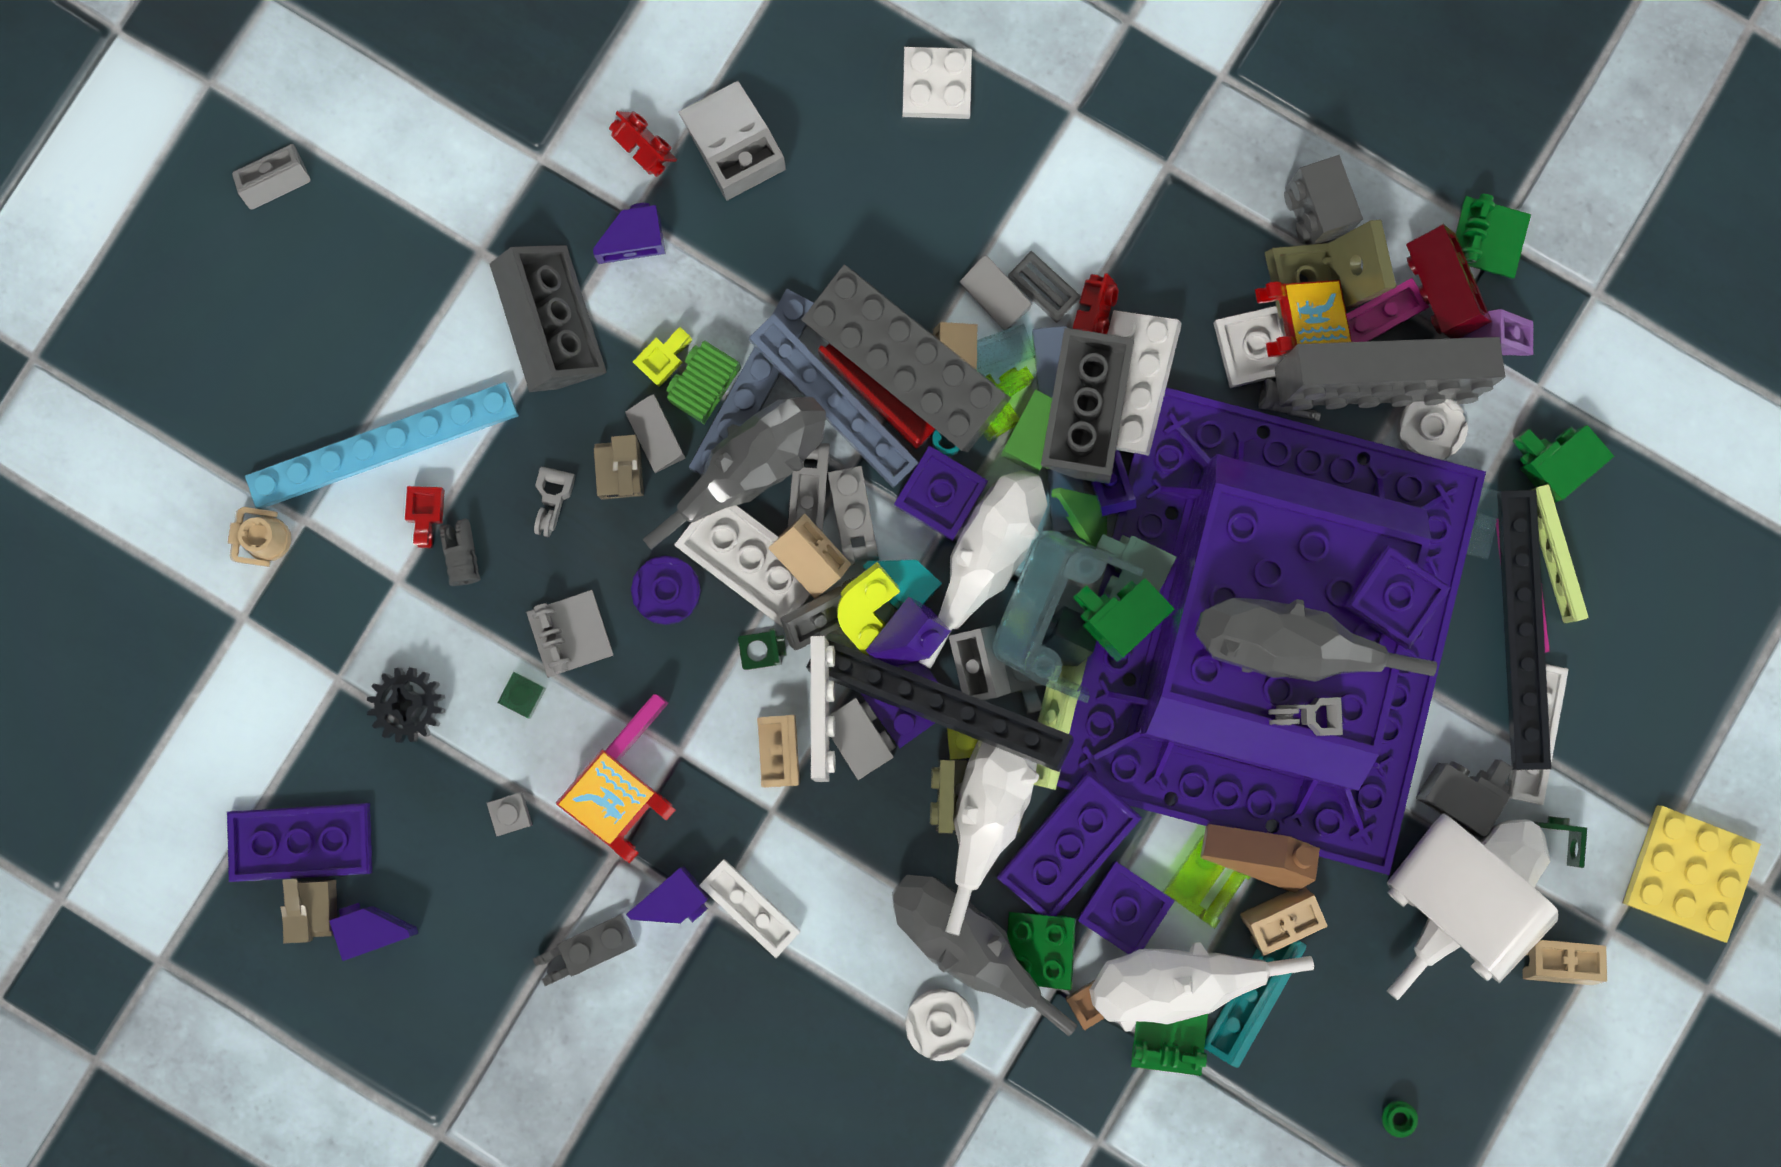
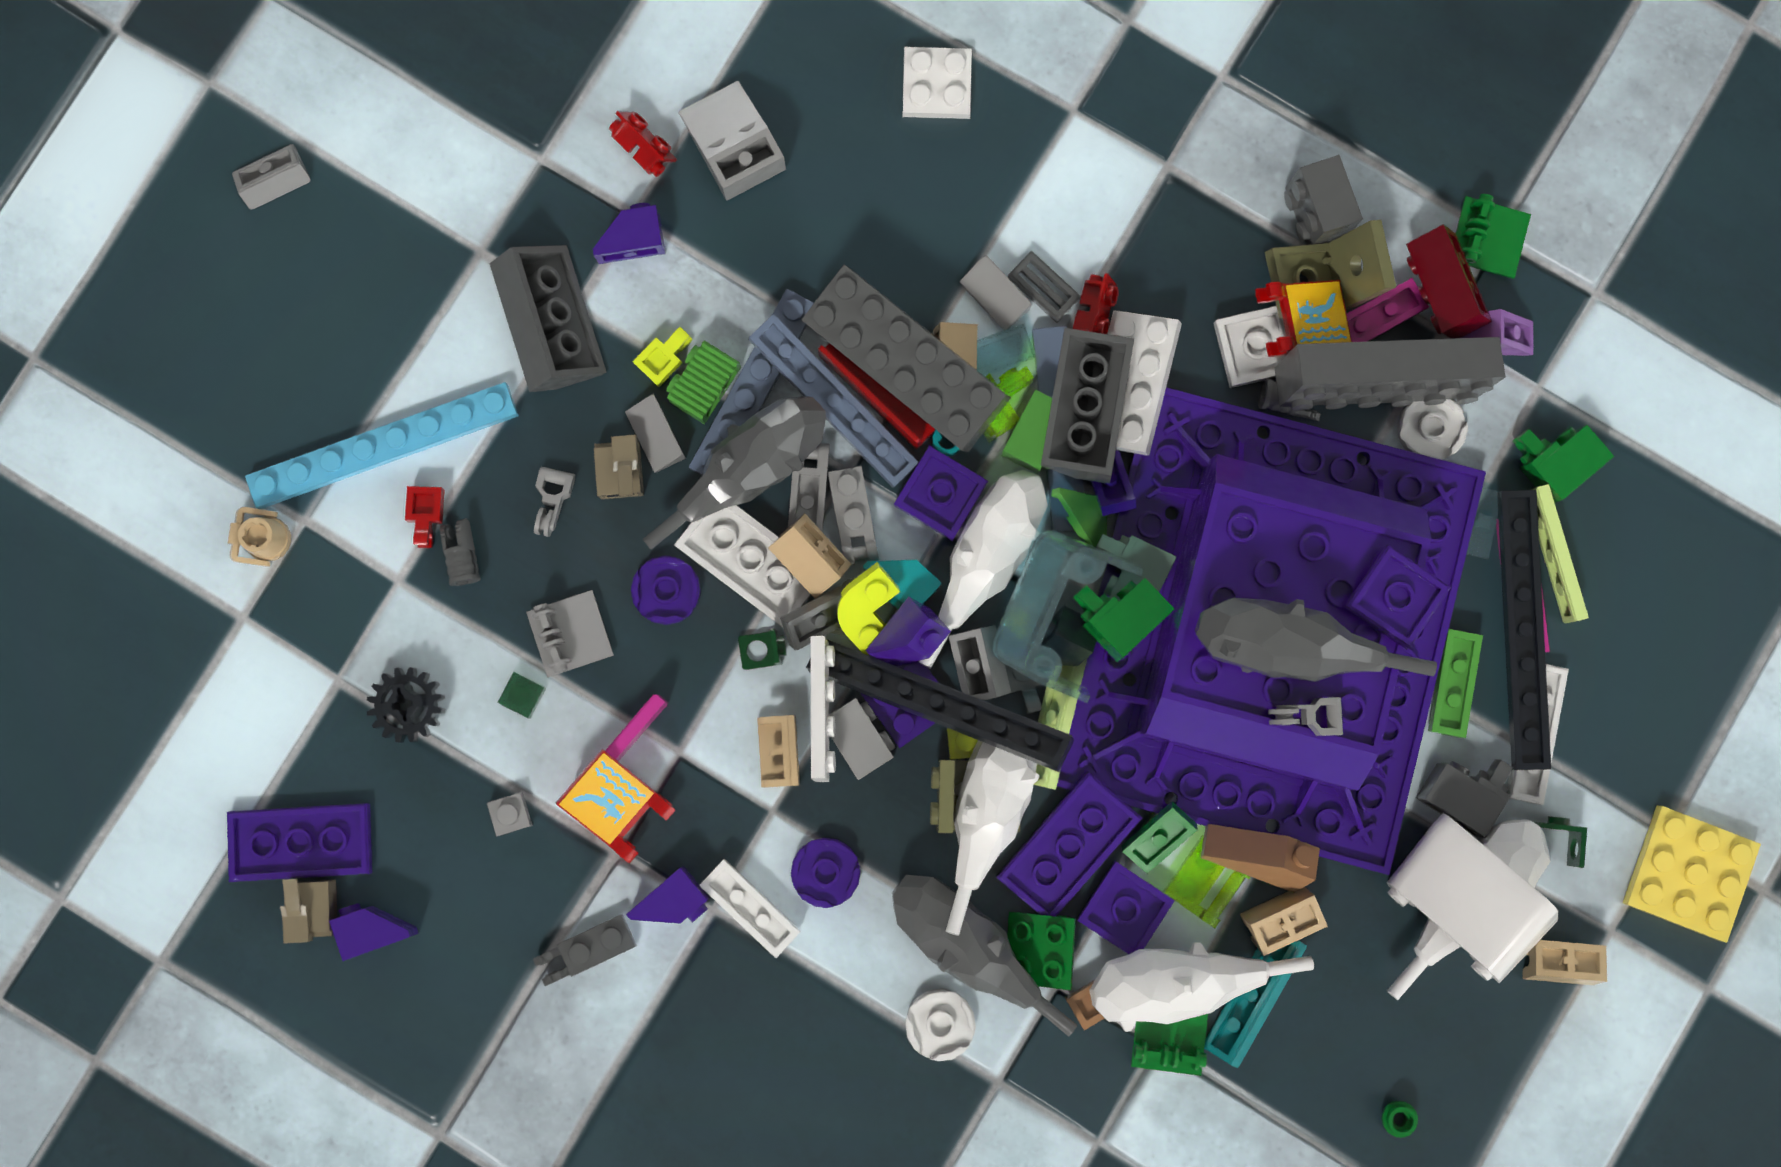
none -> dark purple tile [791,837,861,908]
none -> plate [1122,801,1198,874]
none -> bright green plate [1428,629,1483,738]

